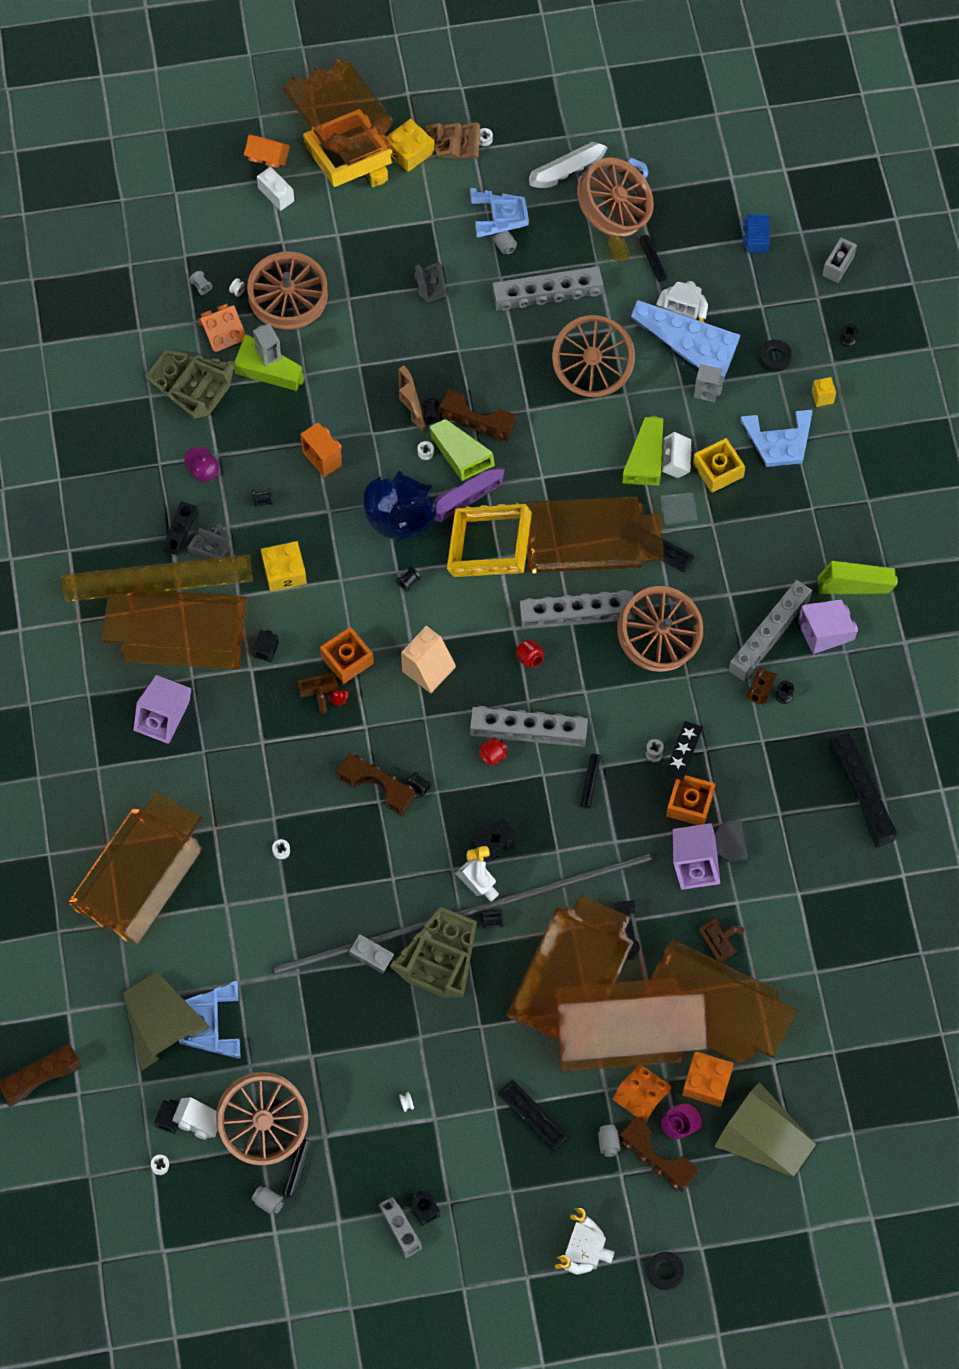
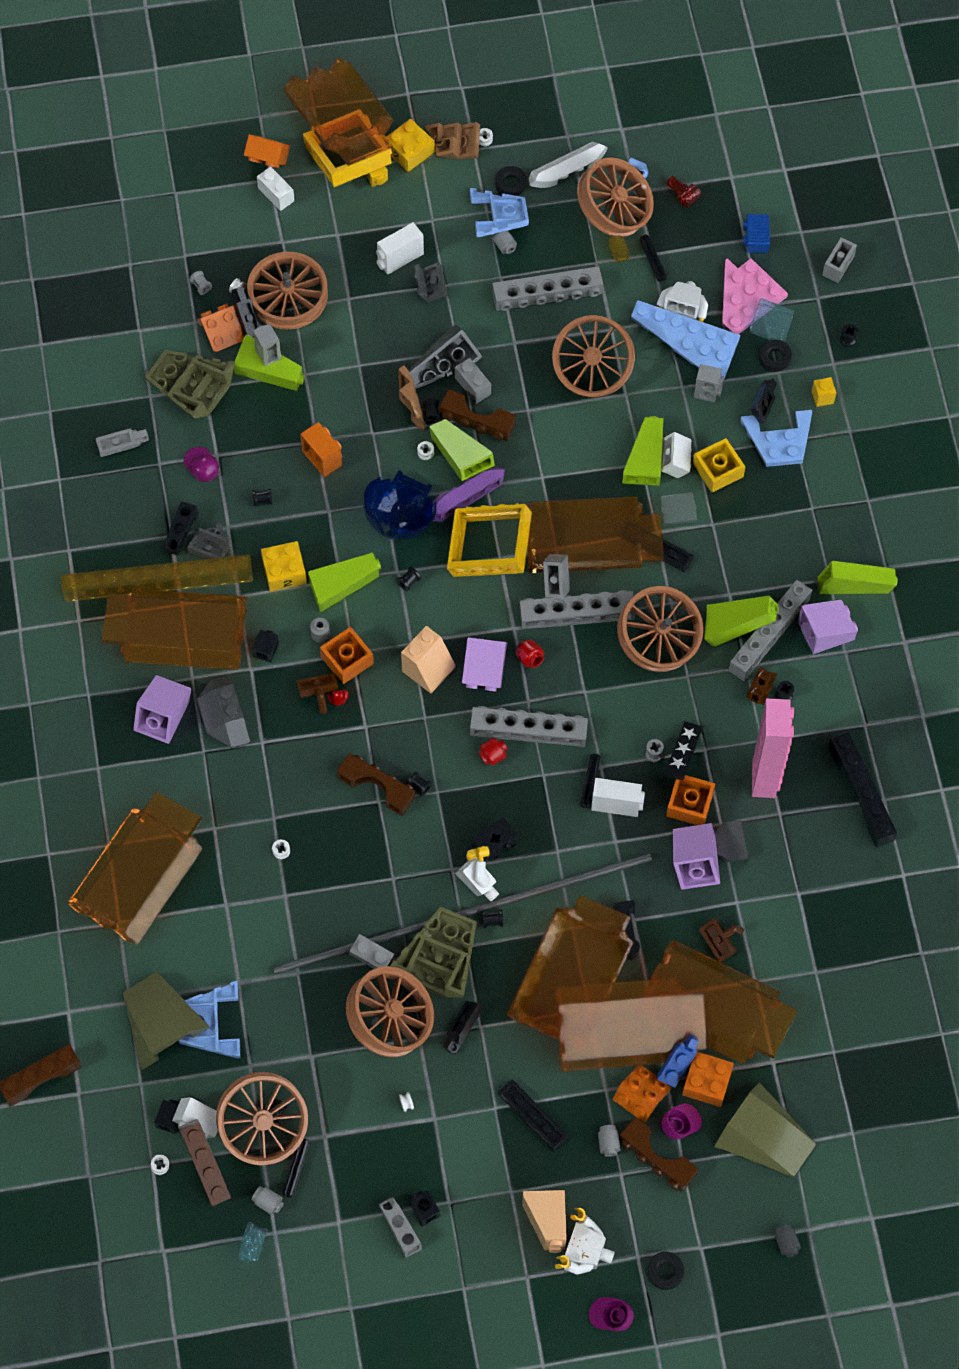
none -> light grey hinge [96,428,149,457]
none -> reddish brown arch [178,1119,231,1206]
none -> dark grey wedge [197,675,250,749]
none -> black hinge [231,286,261,337]
none -> clear light blue hips [238,1222,268,1263]
none -> lime slope [308,552,381,612]
none -> light grey brick [310,618,330,643]
none -> nougat wheel [346,966,434,1057]
none -> white brick [376,222,424,275]
none -> dark grey wedge [408,324,482,389]
none -> black hinge [443,1001,483,1054]
none -> light grey brick [455,358,491,404]
none -> lavender slope [462,638,507,691]
none -> black tyre [495,166,527,196]
none -> light nougat slope [522,1190,566,1253]
none -> light grey brick [543,554,570,598]
none -> magenta cap [589,1297,634,1332]
none -> white brick [591,778,645,817]
none -> blue hinge [657,1033,699,1088]
none -> clear red pin [667,176,701,207]
none -> lime slope [704,596,779,647]
none -> bright pink wing [722,258,788,334]
none -> clear light blue tile [749,298,795,342]
none -> black hinge [751,378,777,423]
none -> bright pink brick [752,699,794,798]
none -> dark grey brick [775,1225,801,1258]

